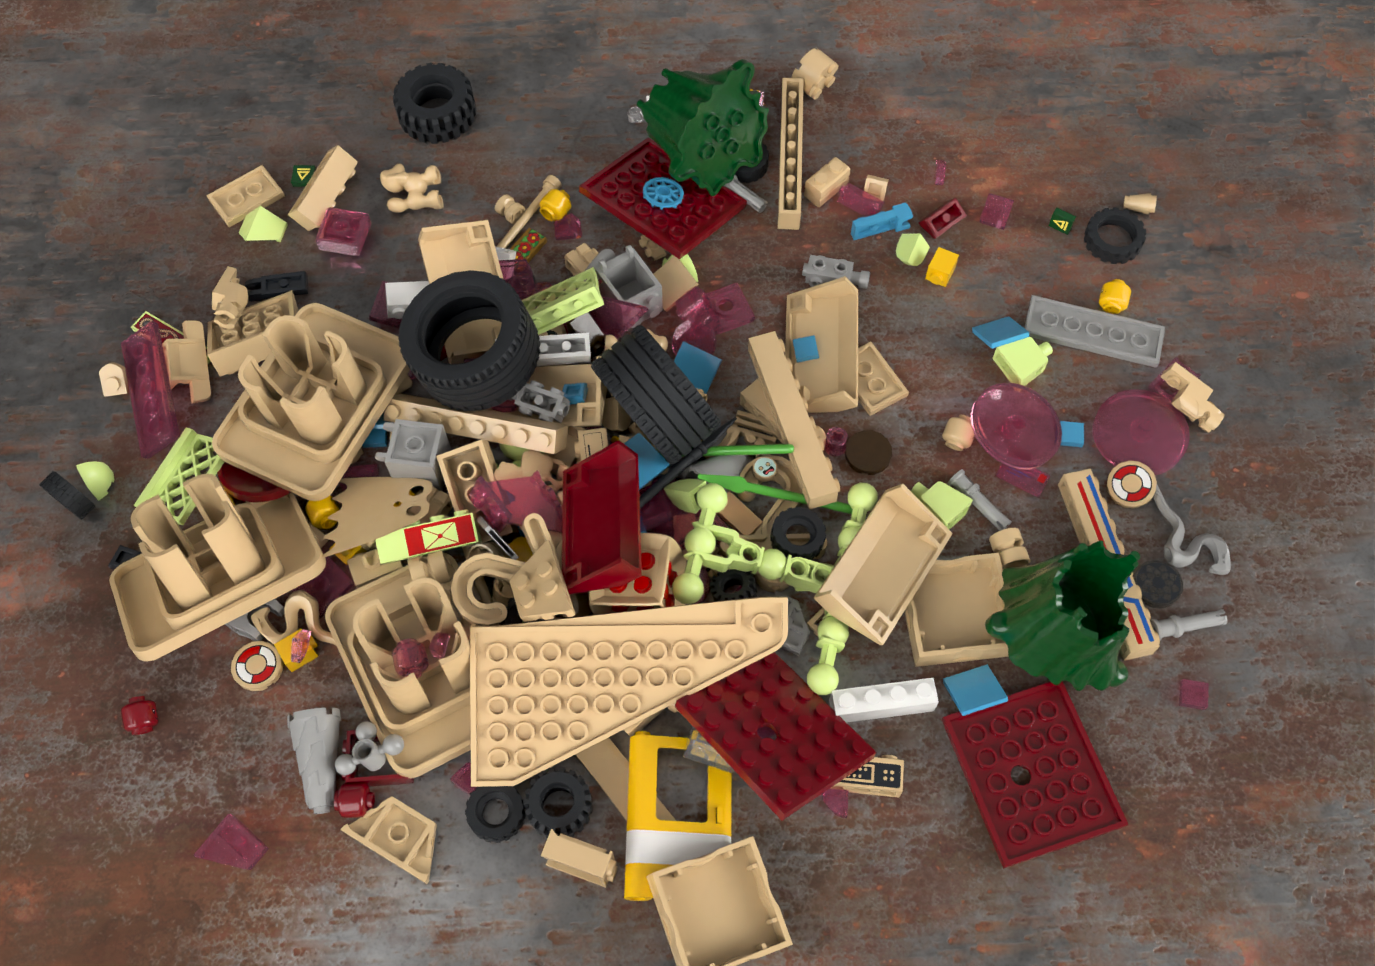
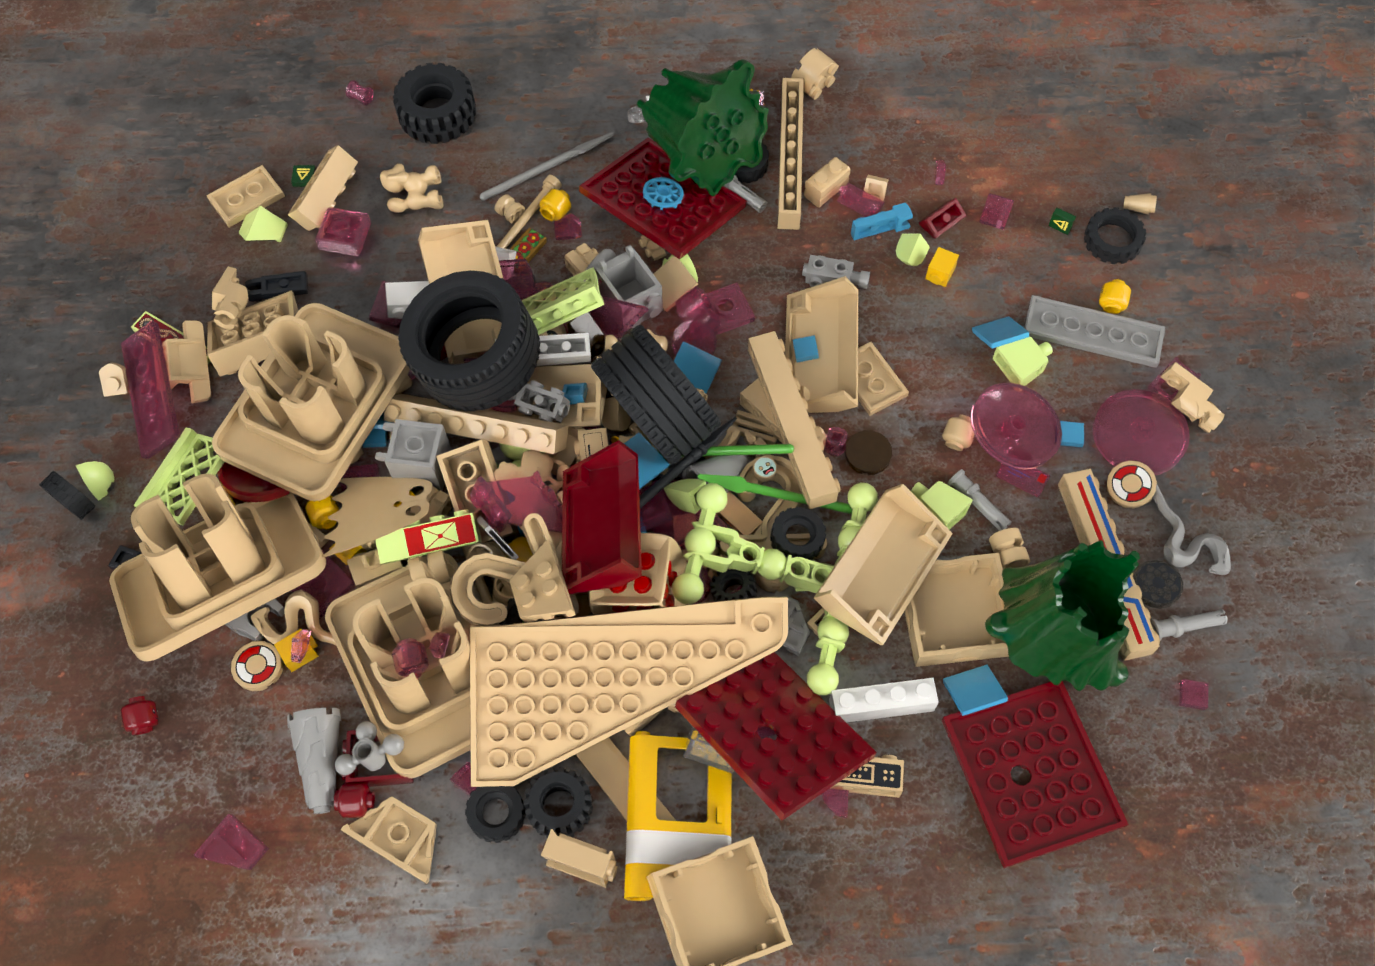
none -> clear pink bush [346,80,374,105]
none -> light grey piece [480,132,614,201]

